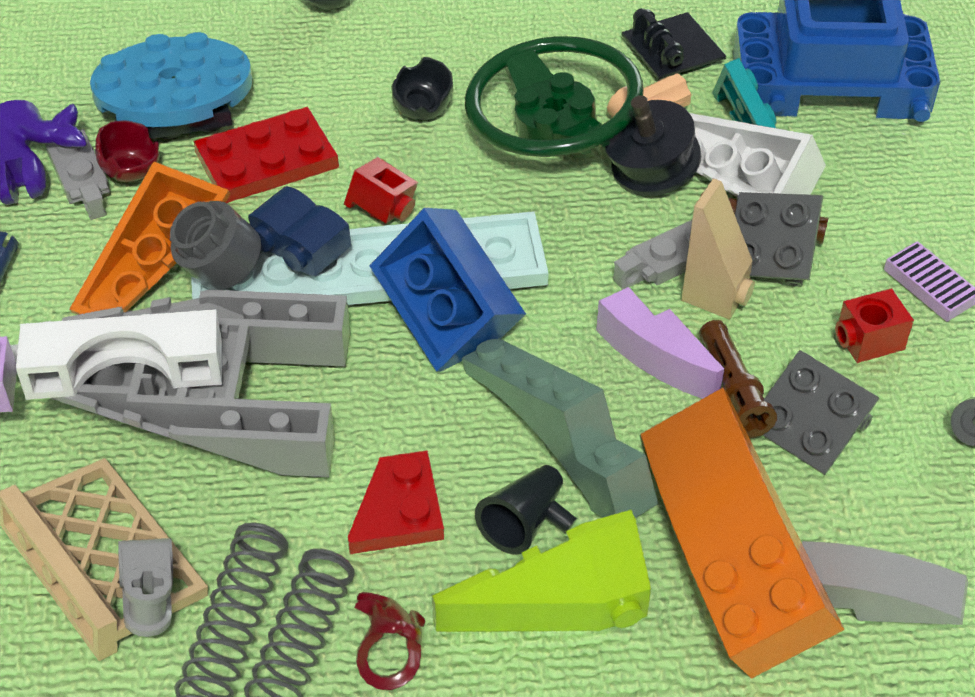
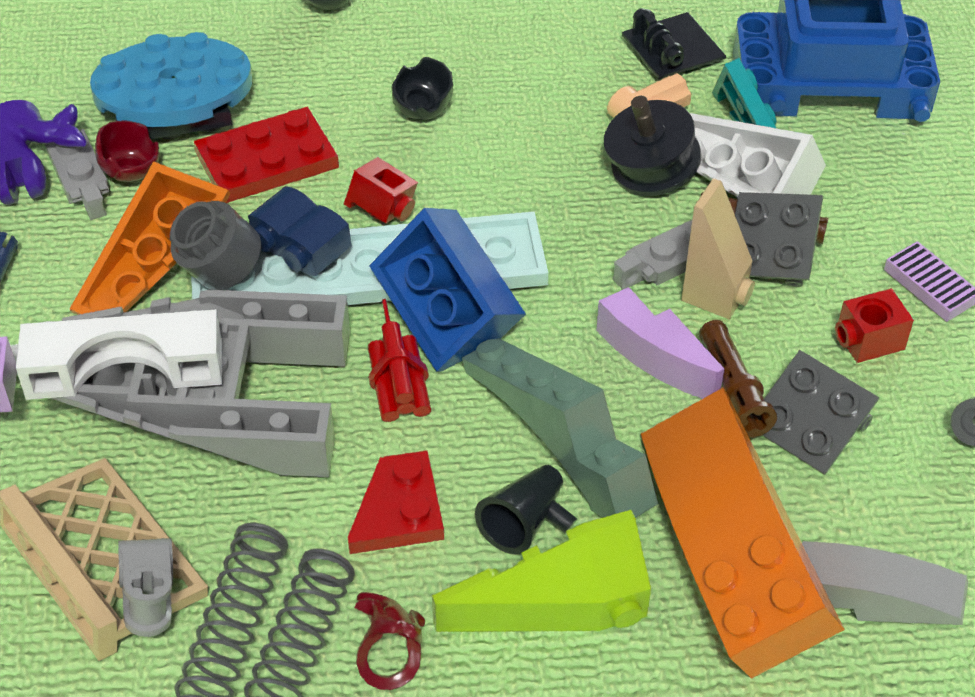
dark green piece [465,36,644,157] -> none
none -> red piece [367,299,431,422]

